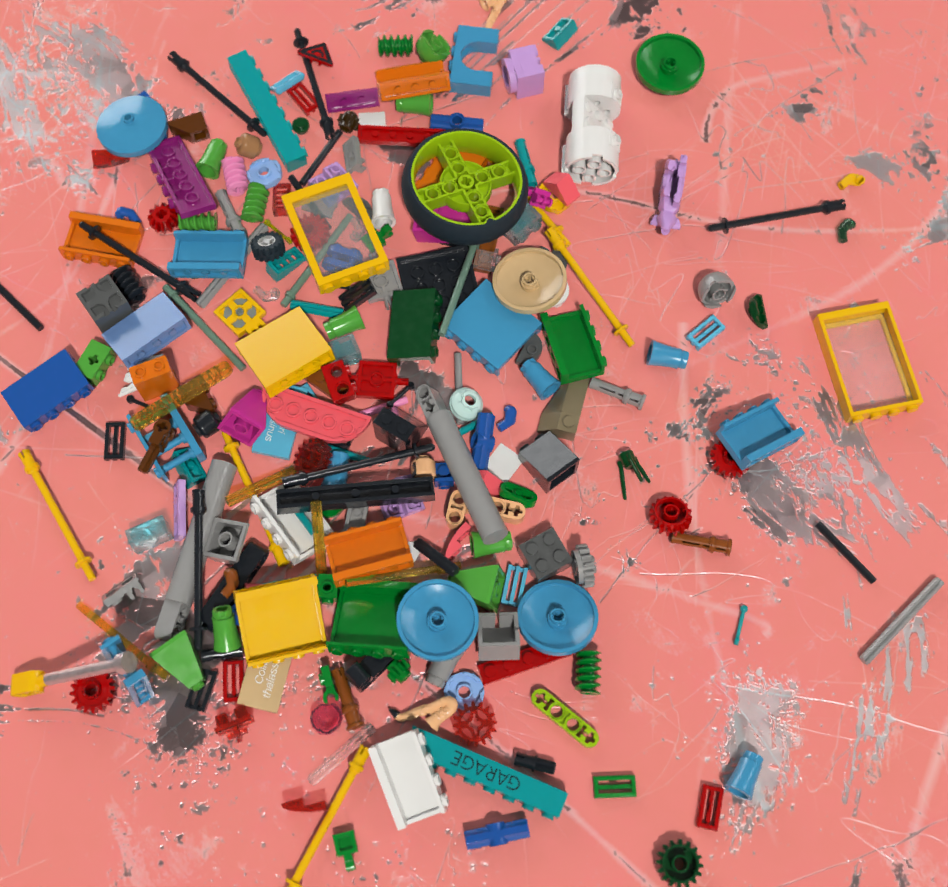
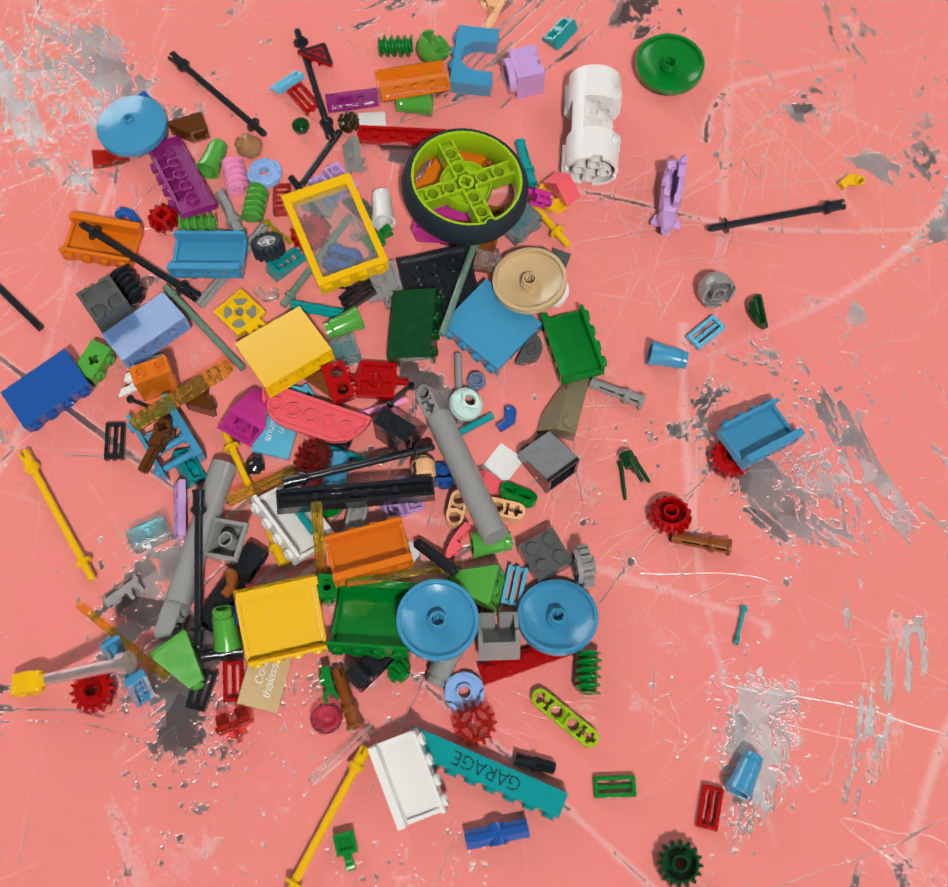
black head [192,410,222,438] -> none
teal brick [227,50,308,173] -> none
clear red slope [281,798,329,813] -> none
light nougat piece [389,695,458,731] -> none
blue piece [430,113,484,131] -> none
blue piece [470,412,495,470] -> none
dark azure plant [520,358,561,400] -> none
yellow bar [544,227,635,348] -> none
clear window [813,301,924,423] -> none
black bar [815,521,877,584] -> none
clear green arm [837,218,856,243] -> none
light grey axle [860,577,944,665] -> none
none -> black plate [245,456,265,475]
none -> sand blue plate [467,372,486,391]

